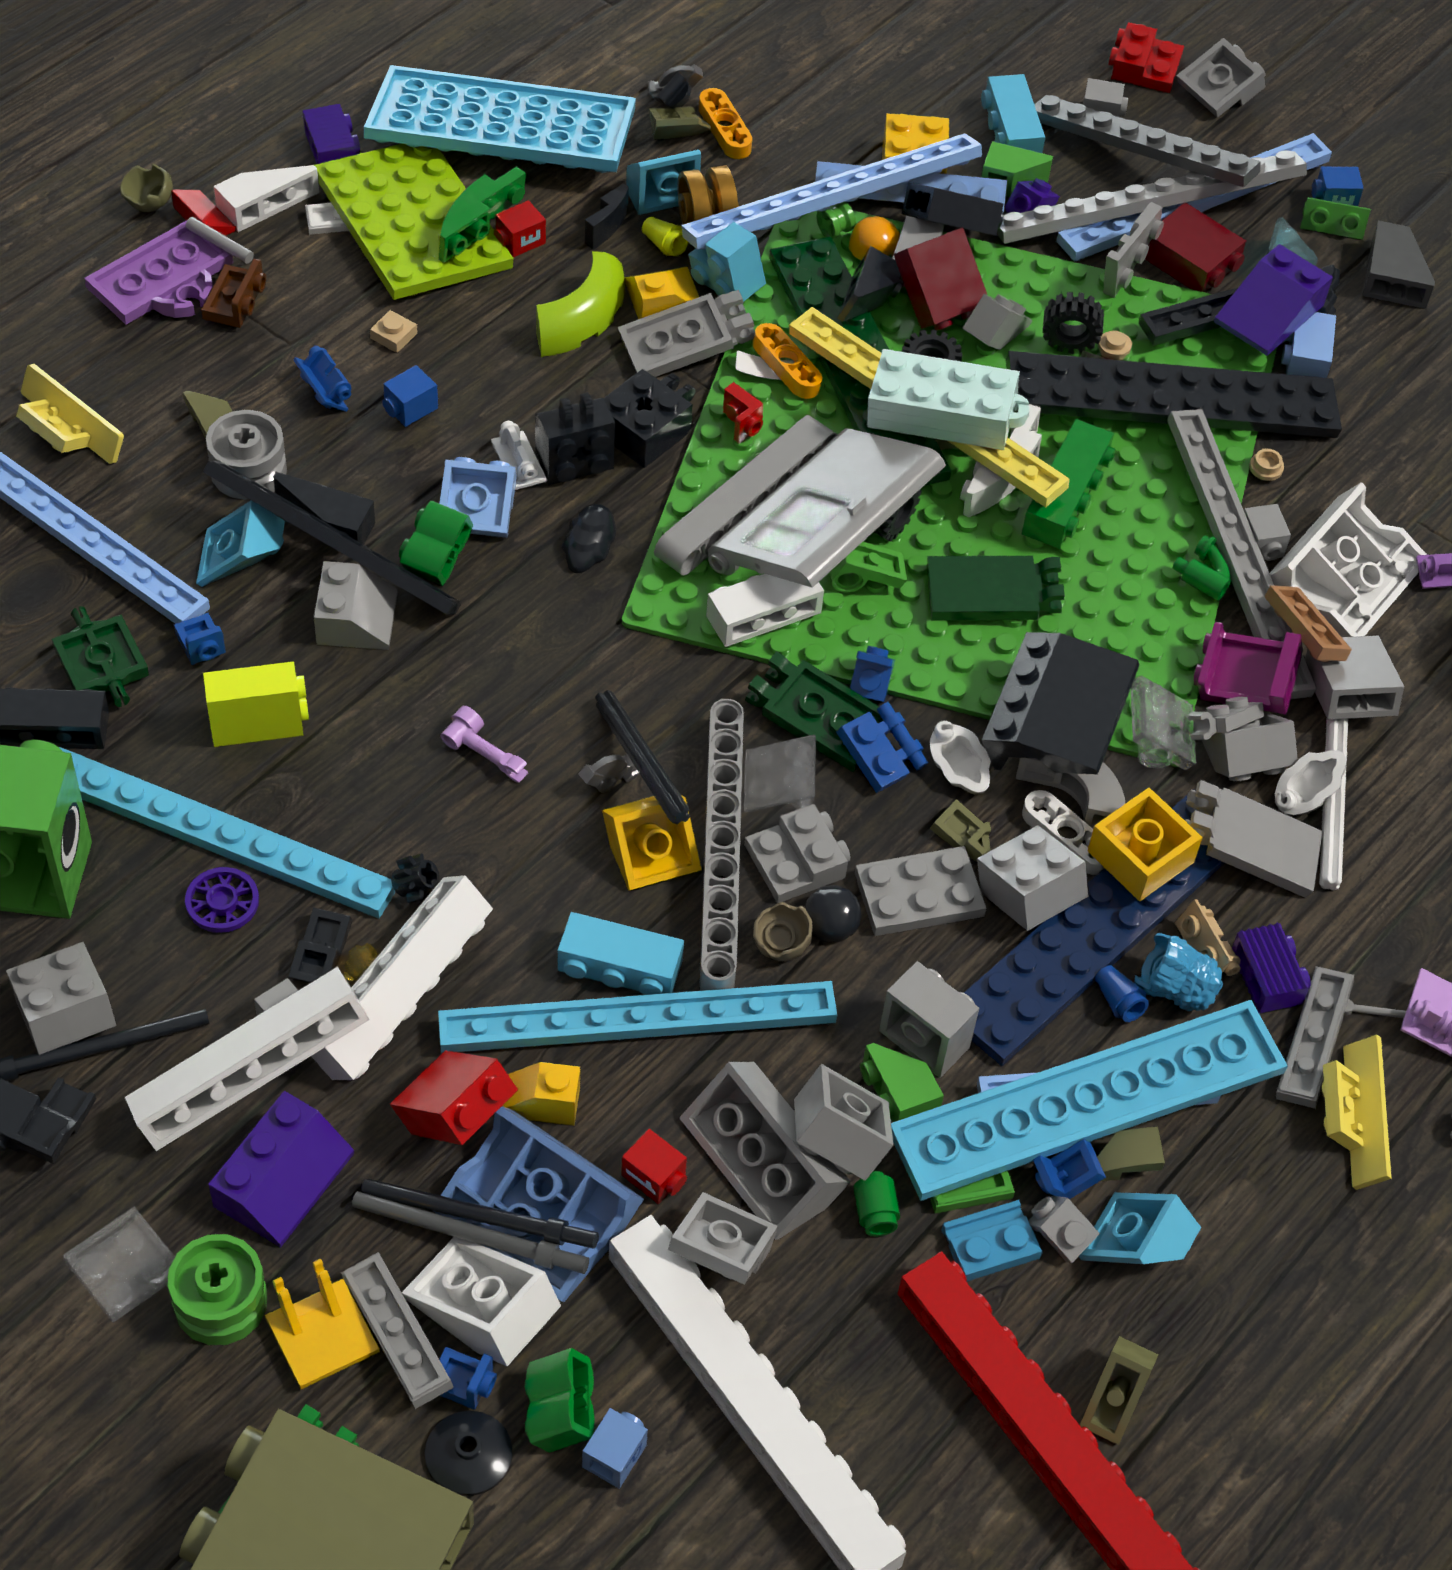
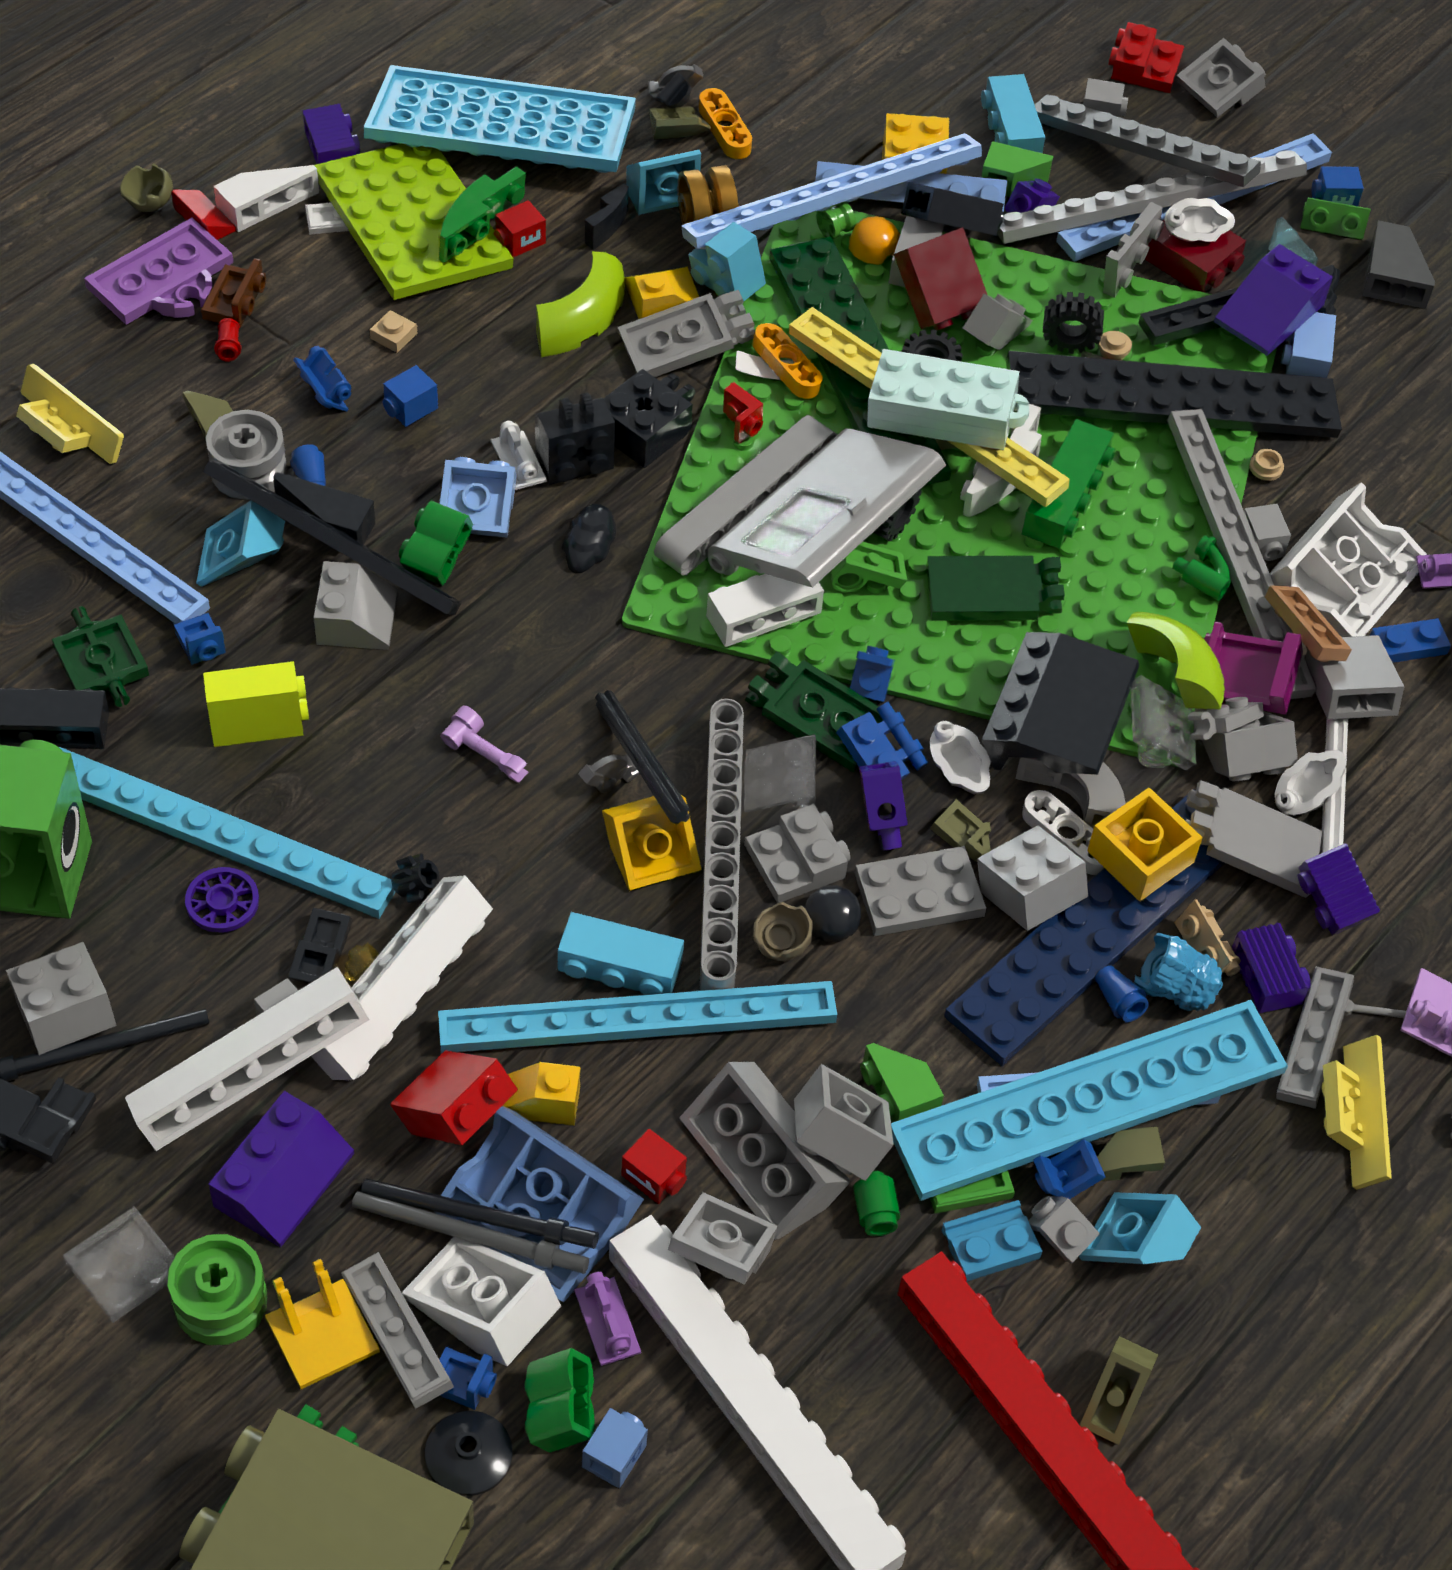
light grey piece [186,217,254,264] -> none
neon yellow cone [642,217,688,256] -> none
black slope [837,246,904,322] -> none
light grey brick [879,961,979,1078] -> none
none -> red pin [214,318,242,362]
none -> blue cone [290,445,326,486]
none -> medium lavender hinge [574,1272,641,1366]
none -> dark purple torso [859,761,908,850]
none -> lime brick [1127,612,1225,710]
none -> white arm [1164,198,1235,242]
none -> dark purple brick [1297,843,1380,936]
none -> blue plate [1370,618,1451,663]

